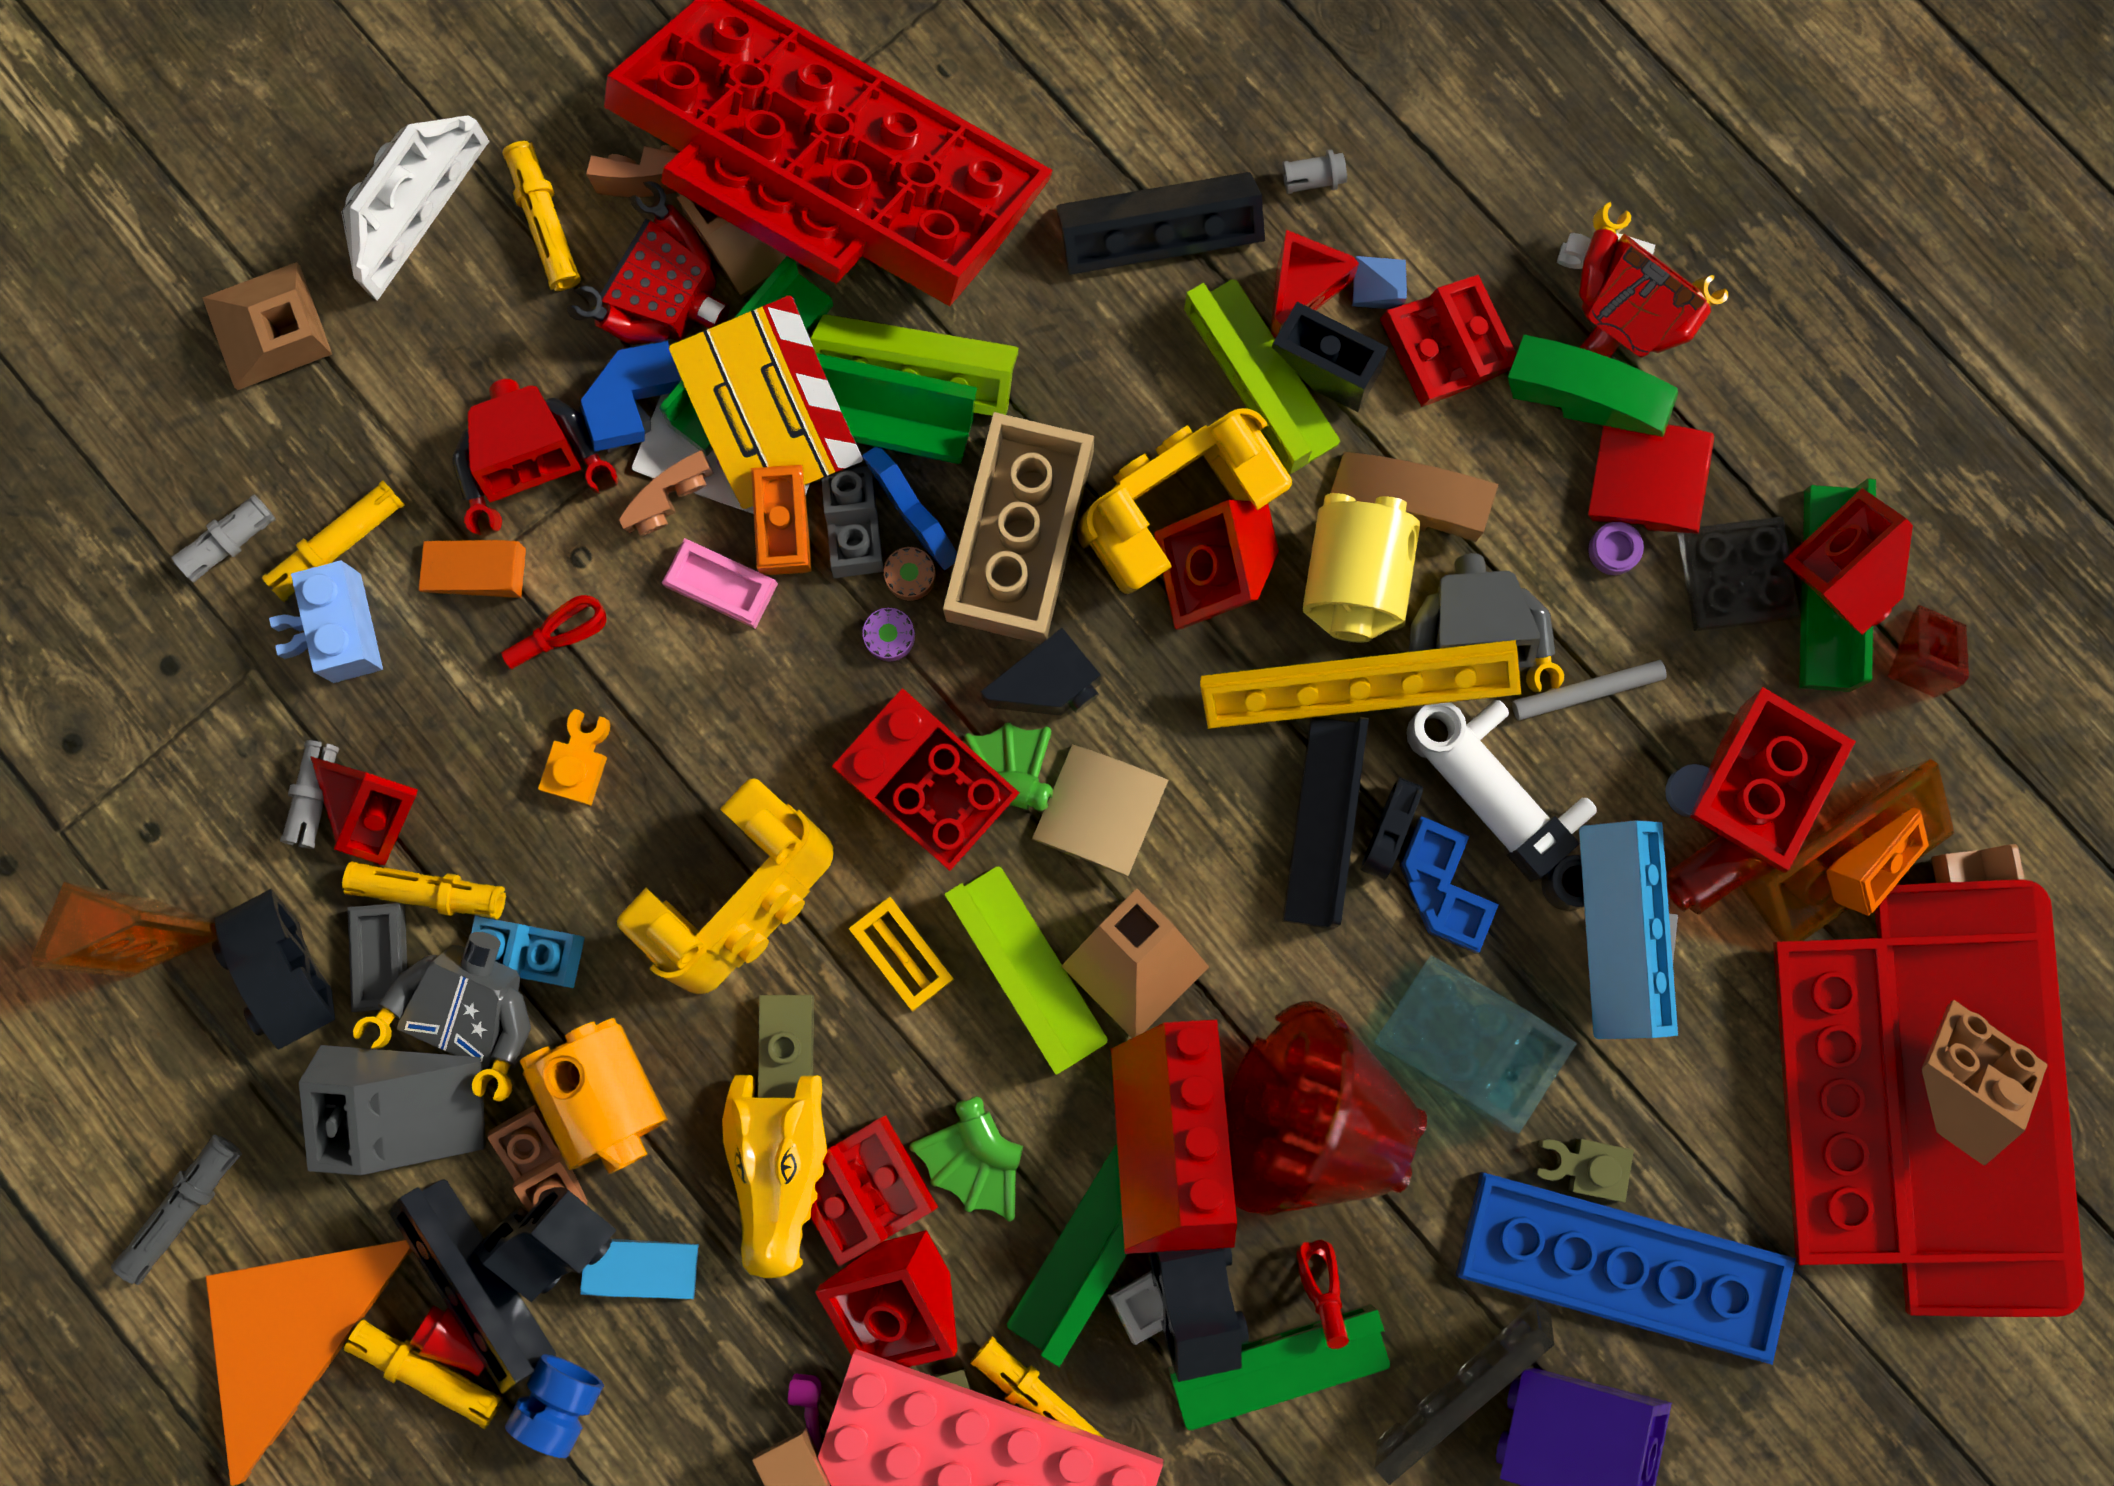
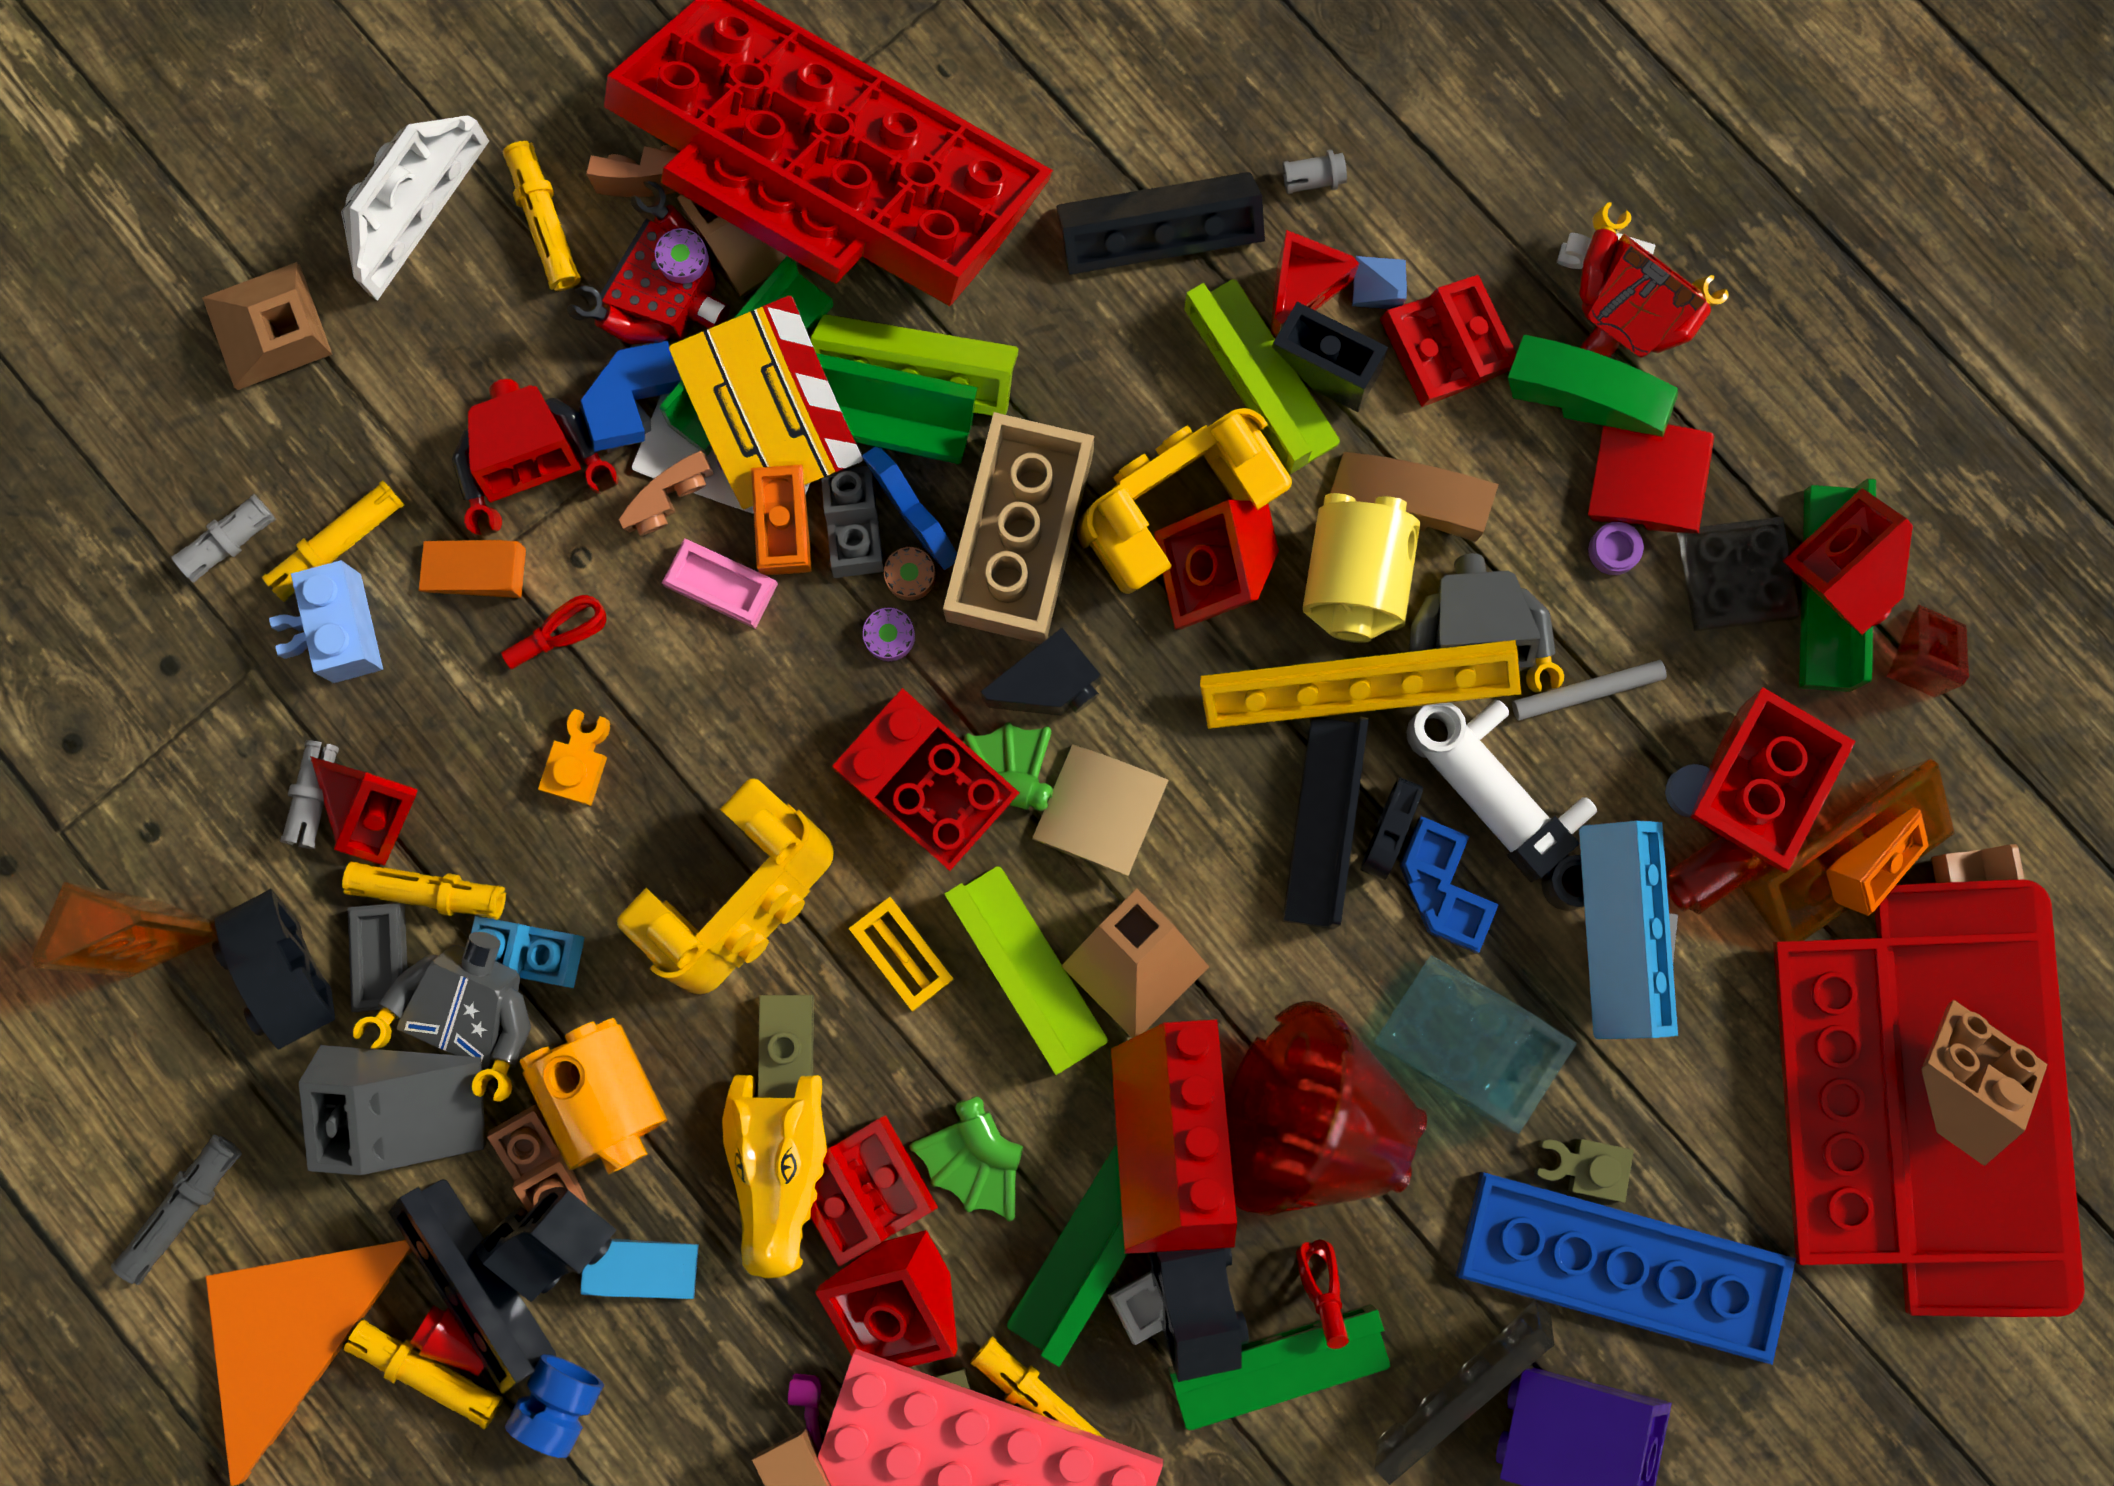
none -> medium lavender tile [655,228,709,284]

